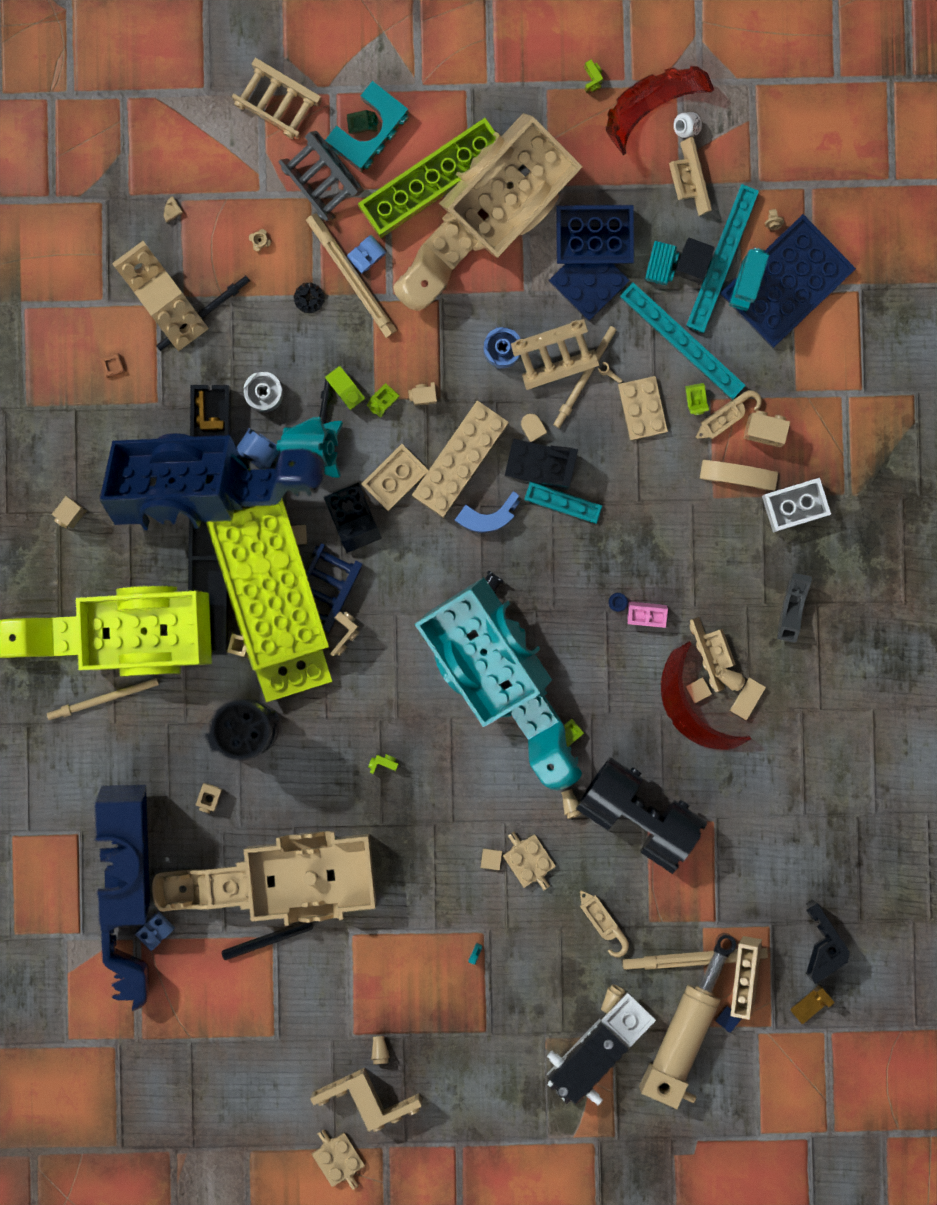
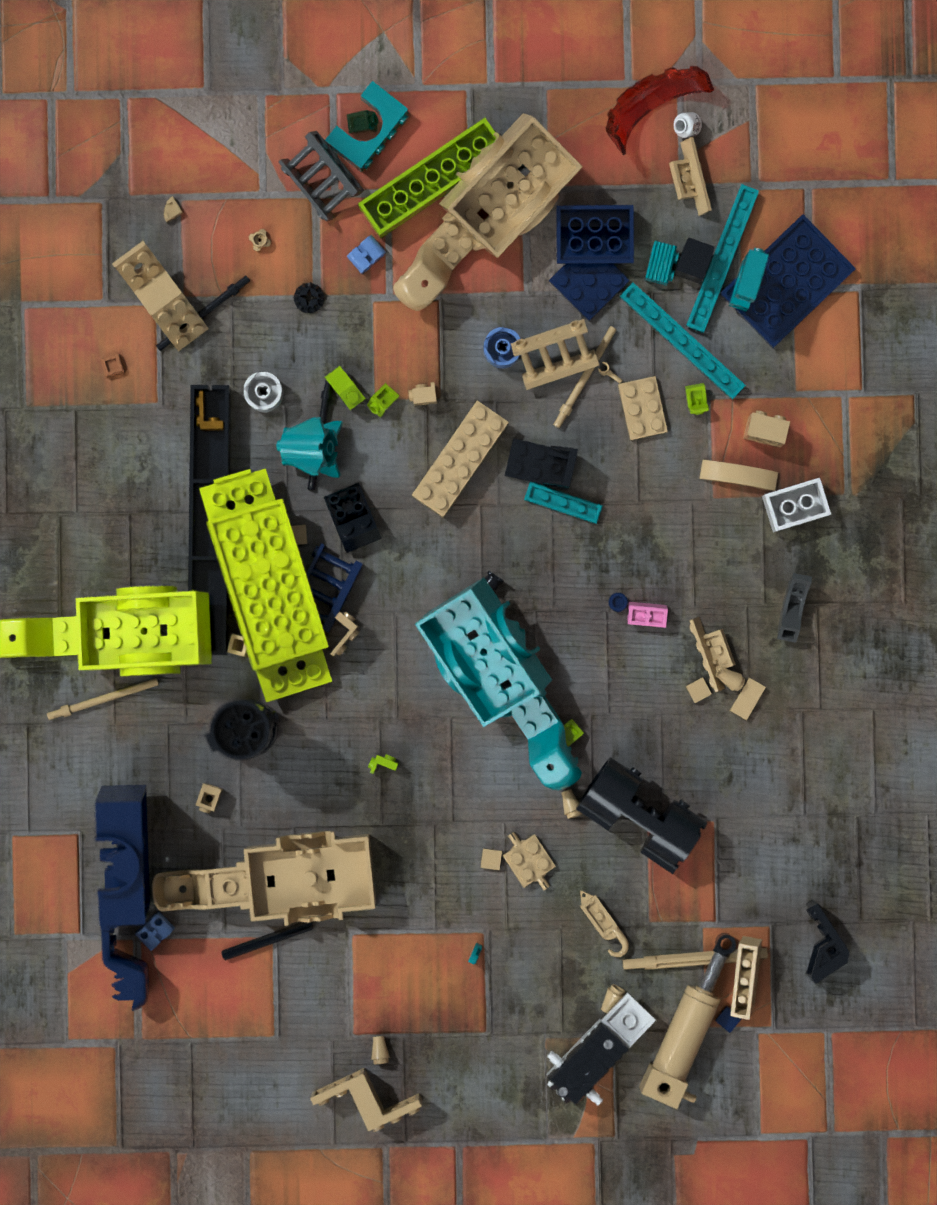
tan brick [52,496,87,528] -> none
dark blue piece [99,433,325,530] -> none
tan fence [232,58,322,140] -> none
medium blue brick [237,428,279,469] -> none
tan piece [306,213,397,338] -> none
tan plate [311,1129,365,1190] -> none
tan plate [361,444,429,511] -> none
medium blue arch [455,491,520,533] -> none
tan piece [521,414,547,443] -> none
lime bracket [584,59,603,93] -> none
clear red windscreen [661,641,751,750] -> none
tan plate [696,390,762,439] -> none
tan plate [765,209,784,230] -> none
pearl gold bracket [790,985,835,1024] -> none

